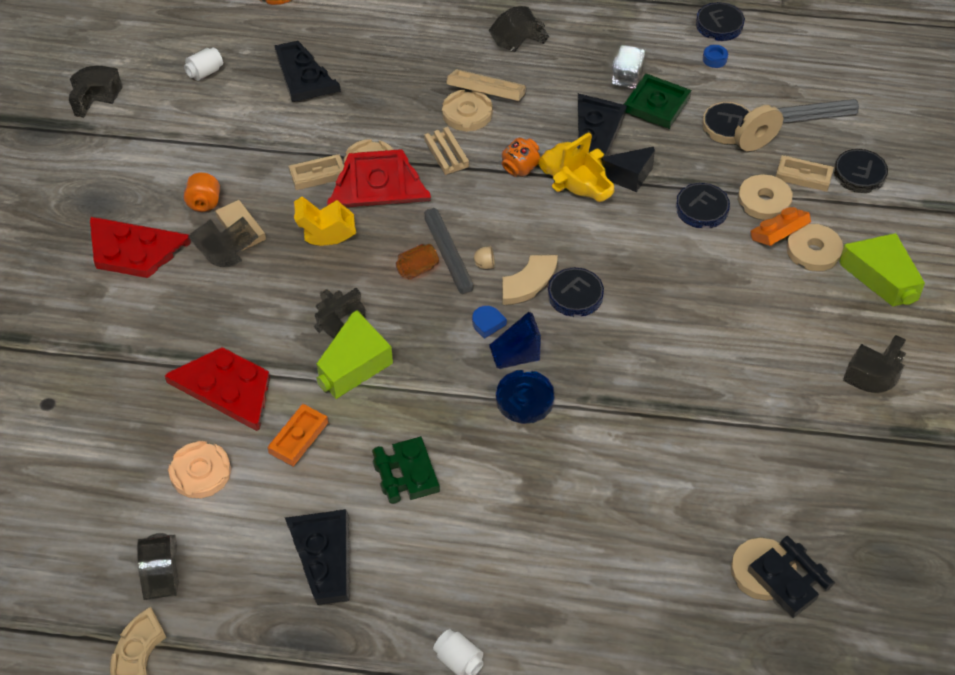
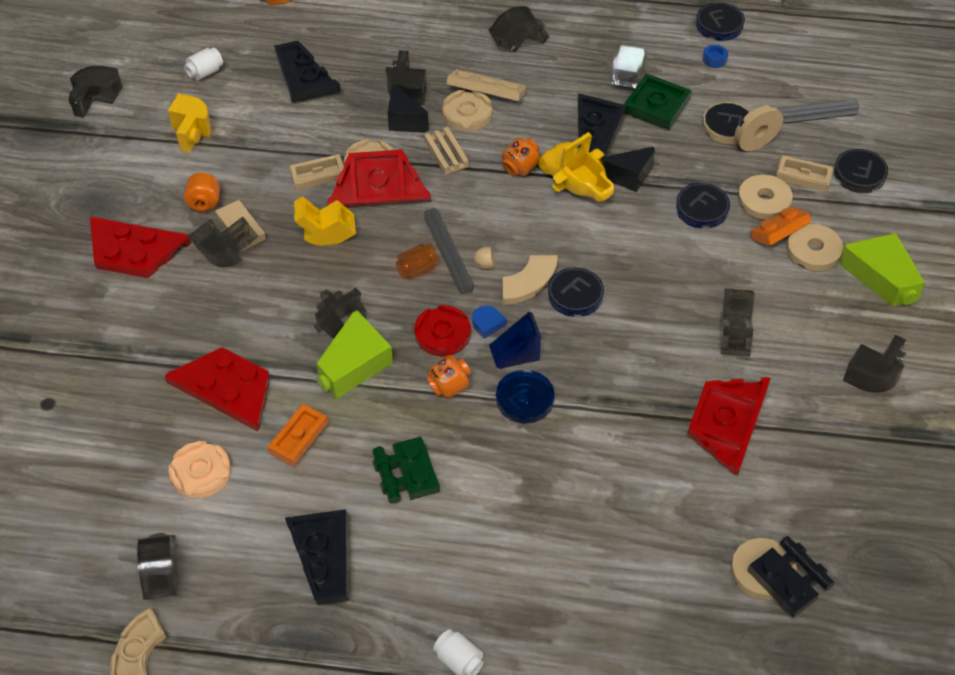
none -> yellow brick [168,93,212,153]
none -> clear smoke brick [386,50,427,105]
none -> black slope [387,85,429,133]
none -> red tile [414,305,471,357]
none -> orange head [426,355,472,399]
none -> red wing [687,377,771,475]
none -> clear smoke brick [719,288,755,357]

